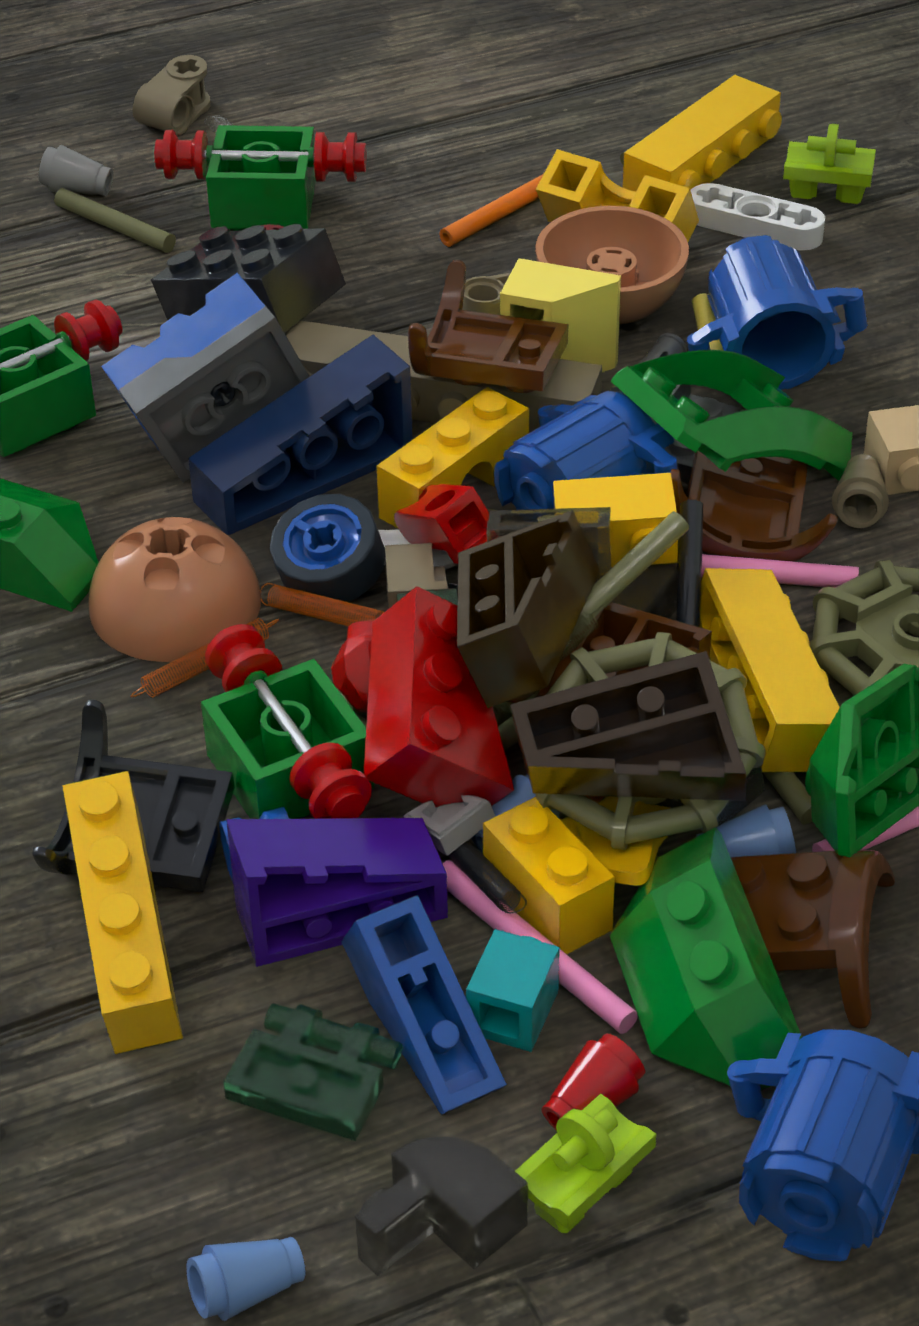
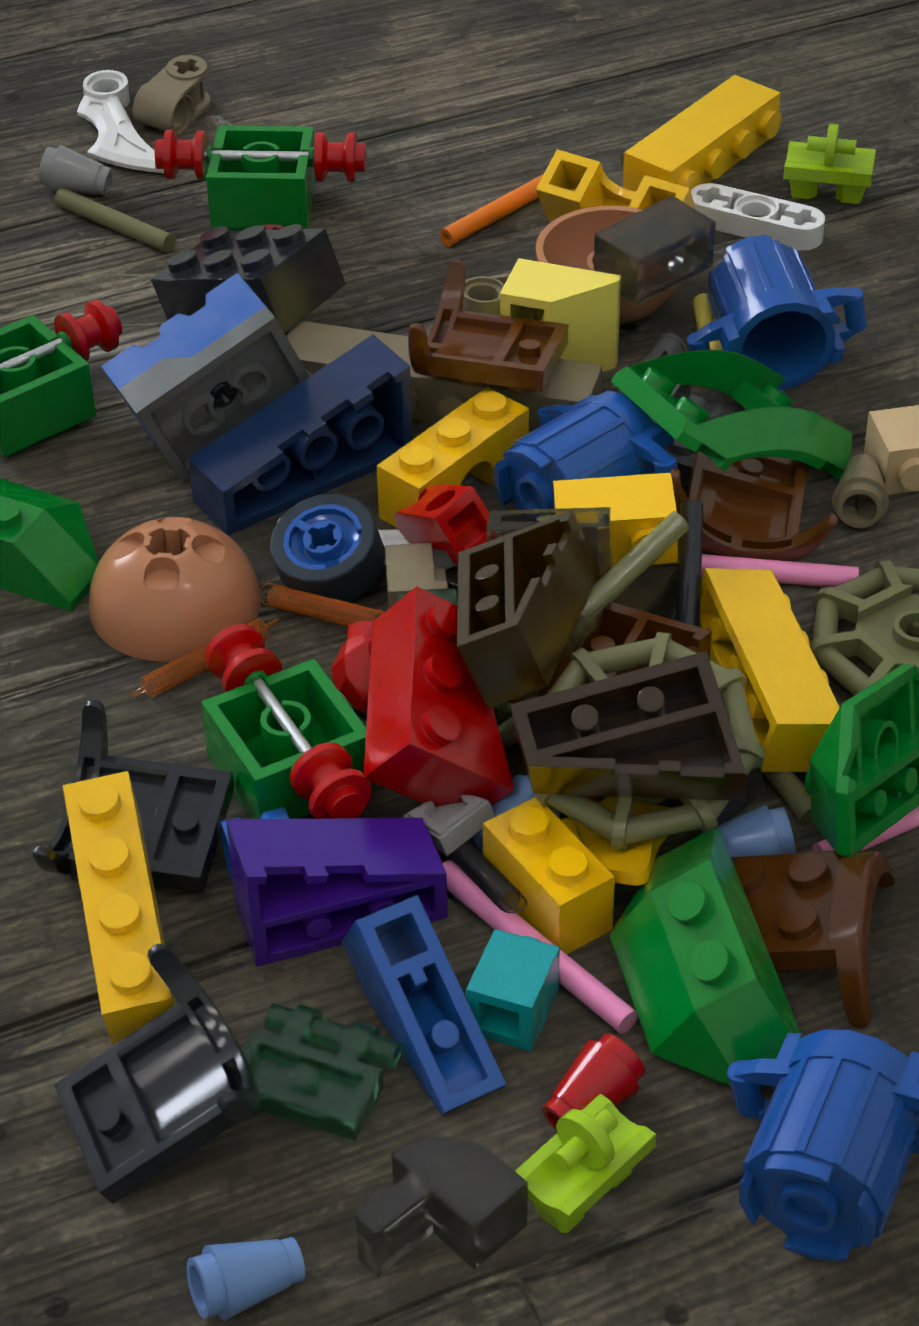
none -> black piece [54,944,261,1204]
none -> white piece [77,70,164,173]
none -> clear smoke brick [594,196,716,305]

